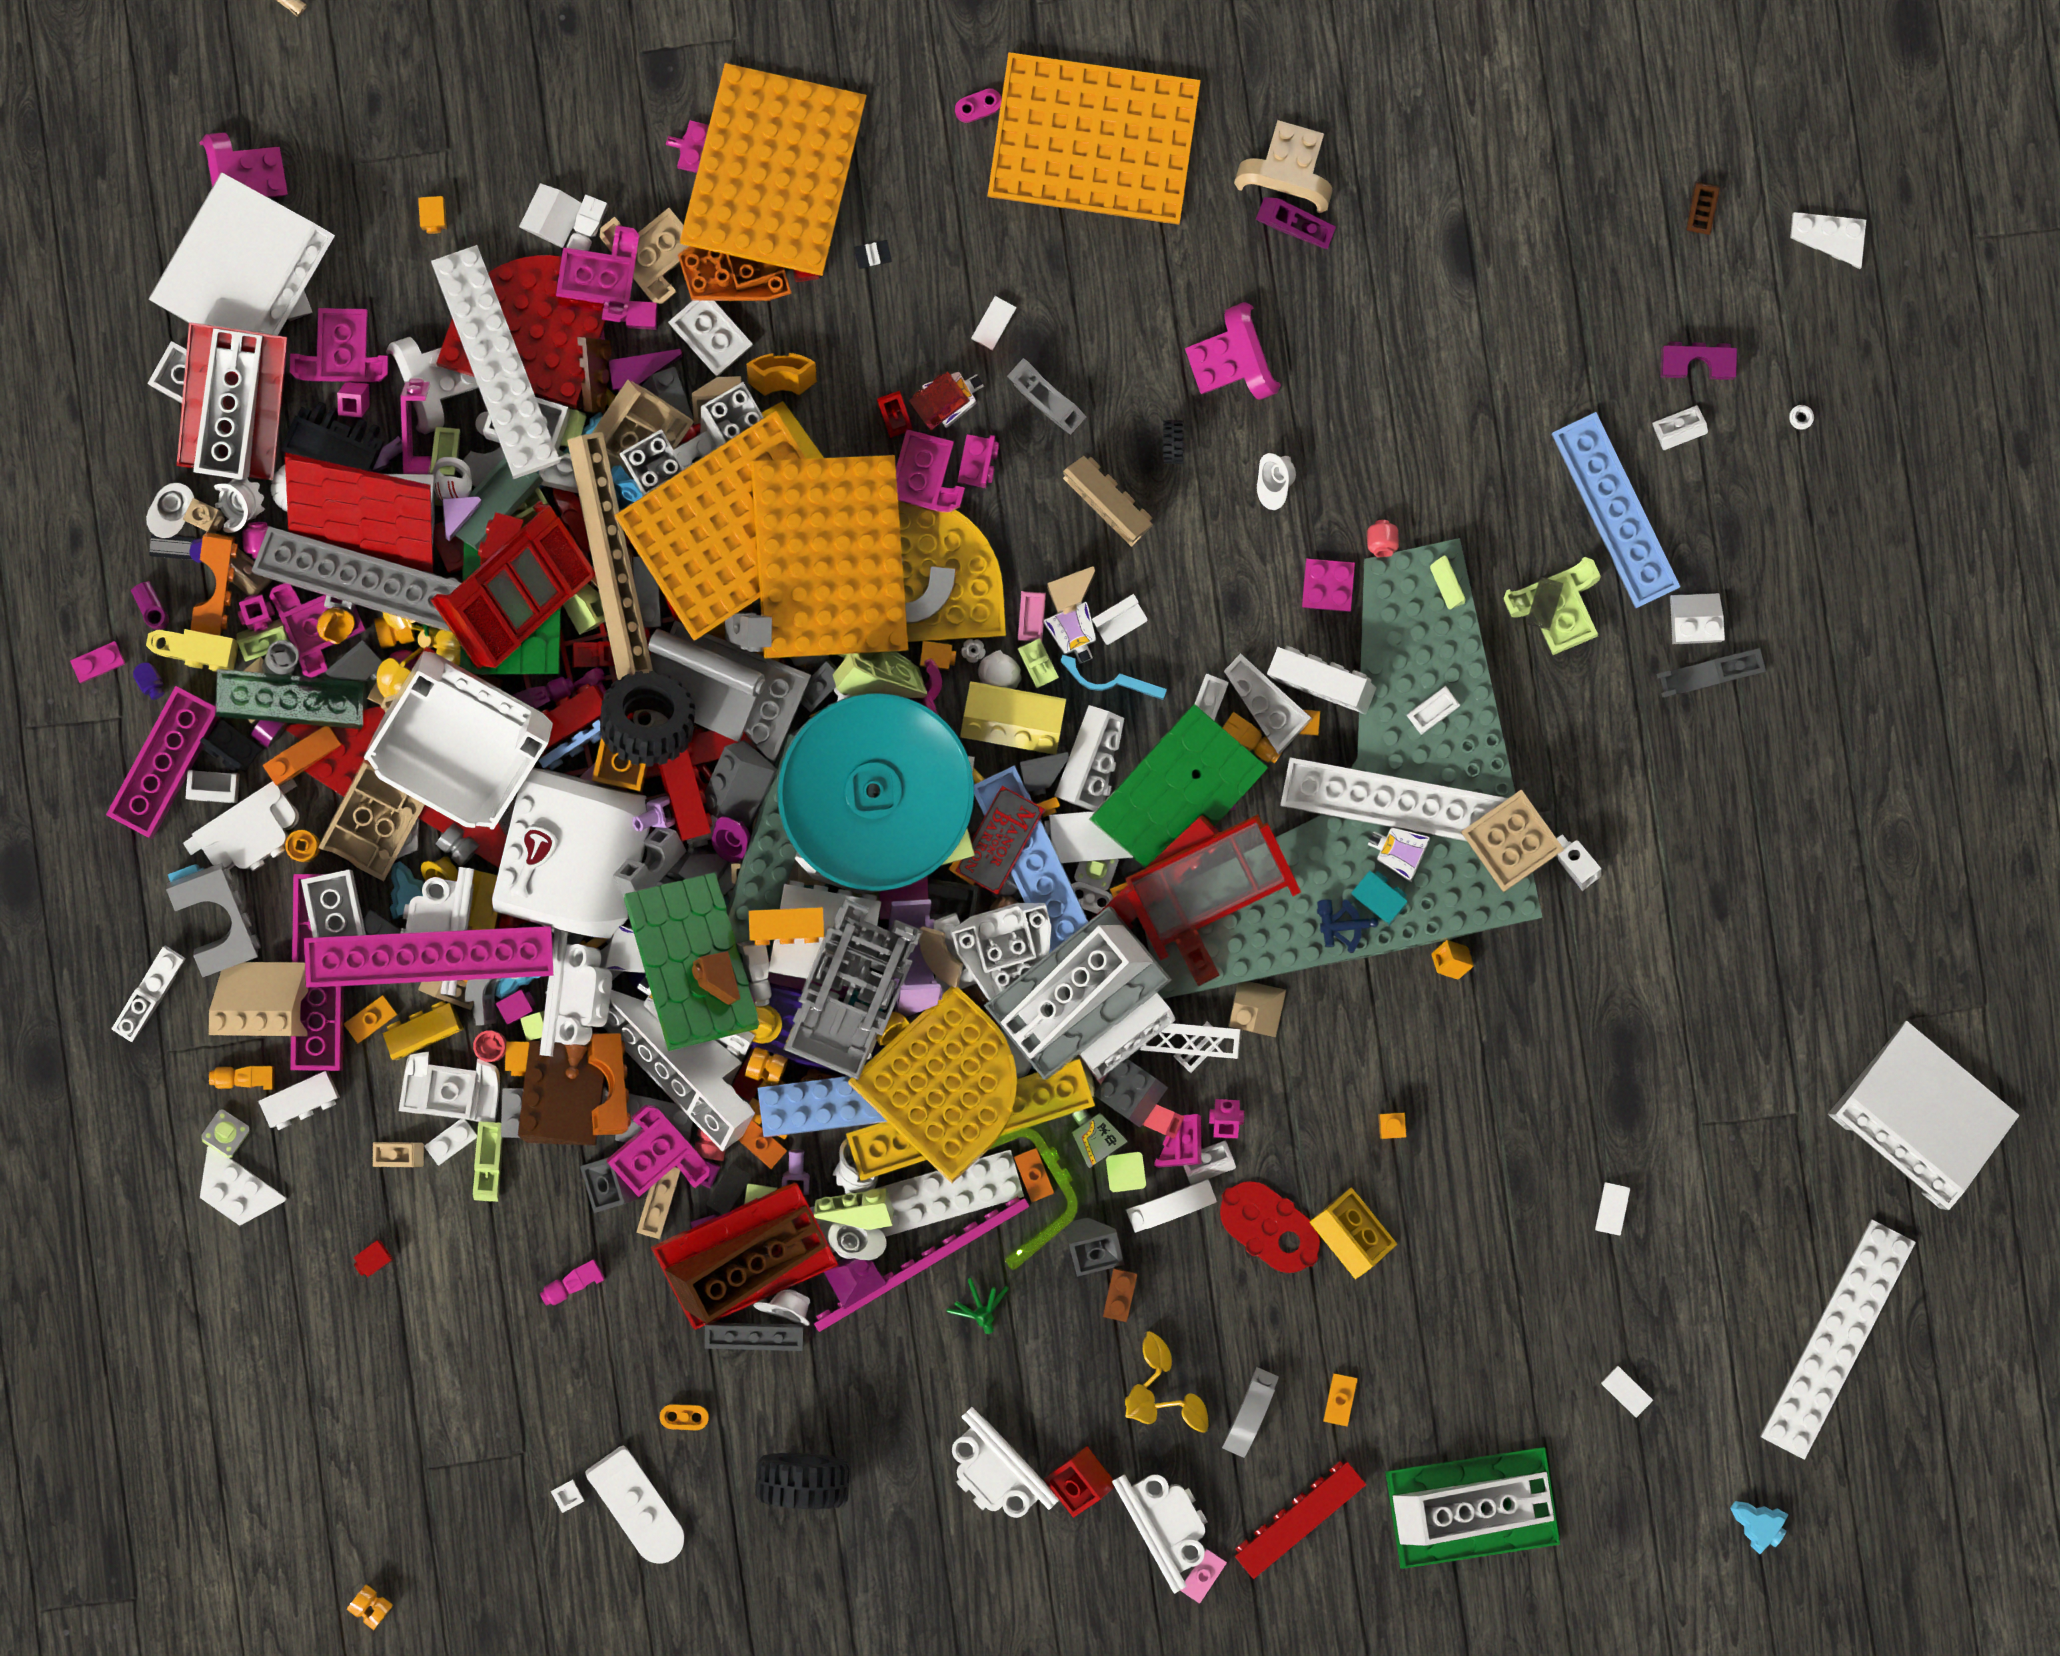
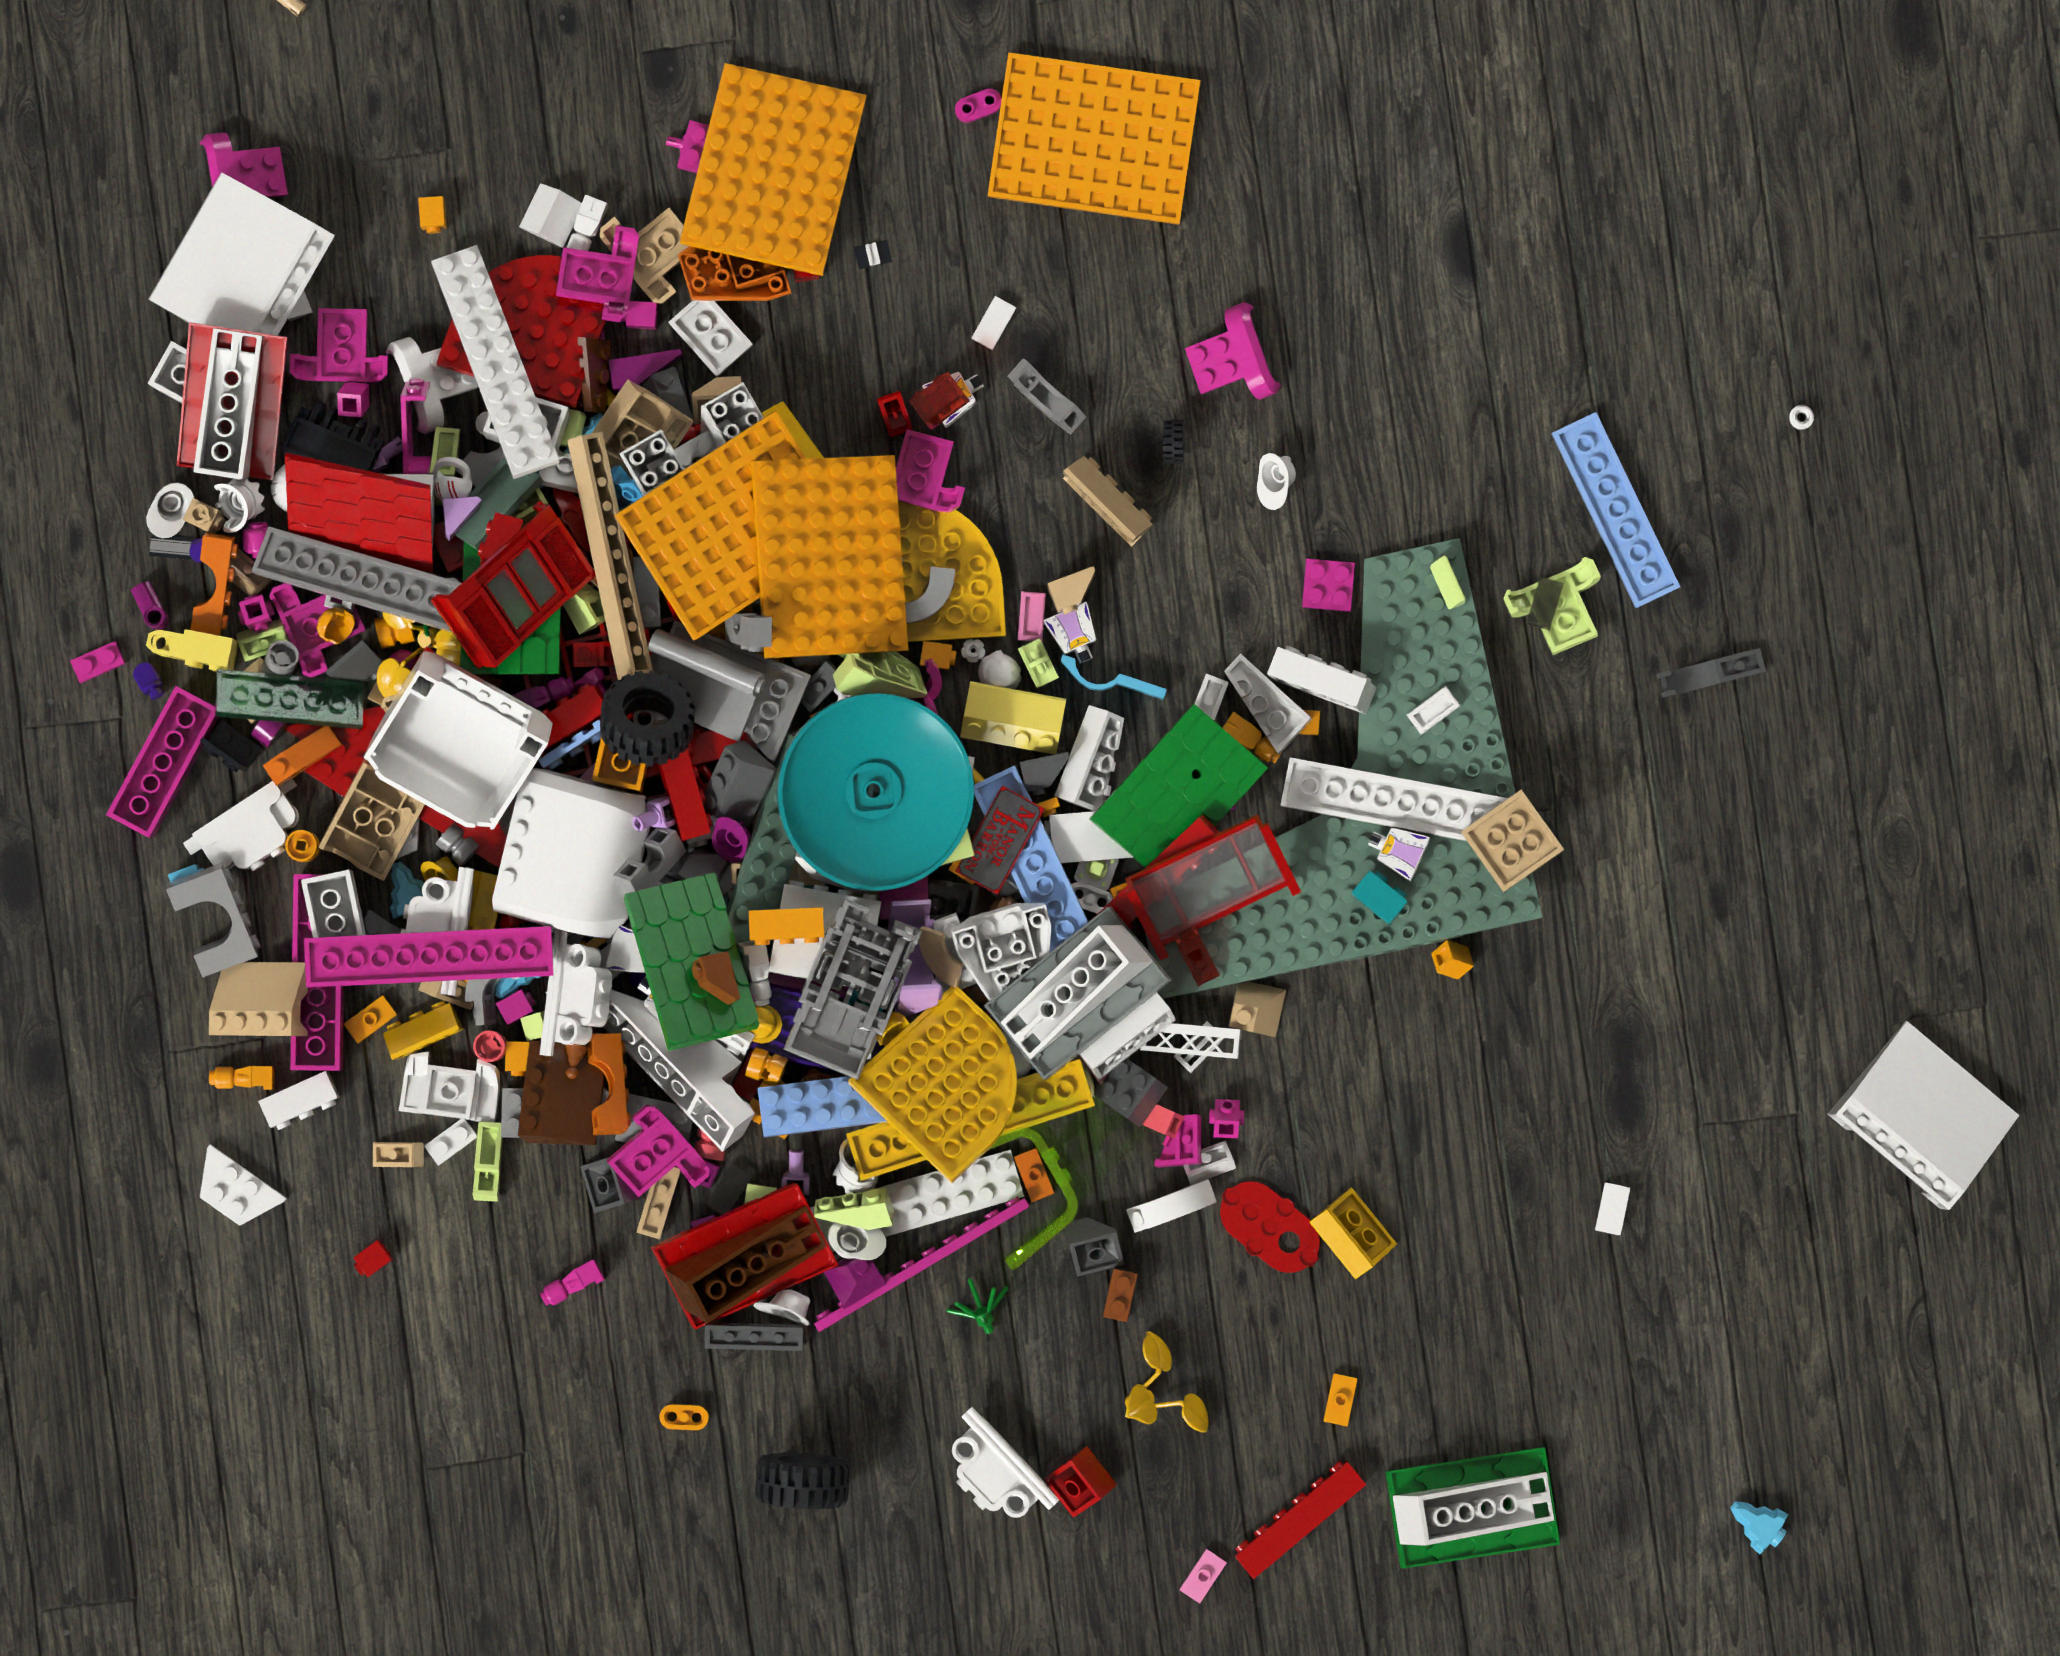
white slope [112,945,186,1042] -> none
white panel [186,770,240,803] -> none
piece [201,1110,249,1158] -> none
light orange wheel [347,1584,393,1630] -> none
white piece [509,826,558,898] -> none
white tile [551,1479,585,1513] -> none
white piece [585,1446,684,1563] -> none
orange plate [738,1120,787,1169] -> none
light orange brick [747,353,817,396] -> none
dark pink bracket [957,434,999,488] -> none
torso [1072,1109,1127,1168] -> none
white panel [1092,594,1147,645] -> none
yellowish green piece [1106,1152,1146,1192] -> none
white brick [1112,1474,1207,1593] -> none
light grey arch [1222,1367,1279,1458] -> none
tan piece [1234,120,1333,213] -> none
magenta slope [1256,197,1336,249] -> none
dark blue piece [1317,899,1379,953] -> none
coral head [1367,520,1399,557] -> none
light orange brick [1378,1113,1406,1139] -> none
white torso [1557,834,1602,891] -> none
white tile [1601,1366,1653,1418] -> none
white slope [1653,405,1708,450] -> none
magenta arch [1660,342,1737,380] -> none
white slope [1670,593,1725,644] -> none
reddish brown slope [1686,181,1720,235] -> none
white plate [1760,1219,1916,1460] -> none
white wing [1790,212,1866,269] -> none

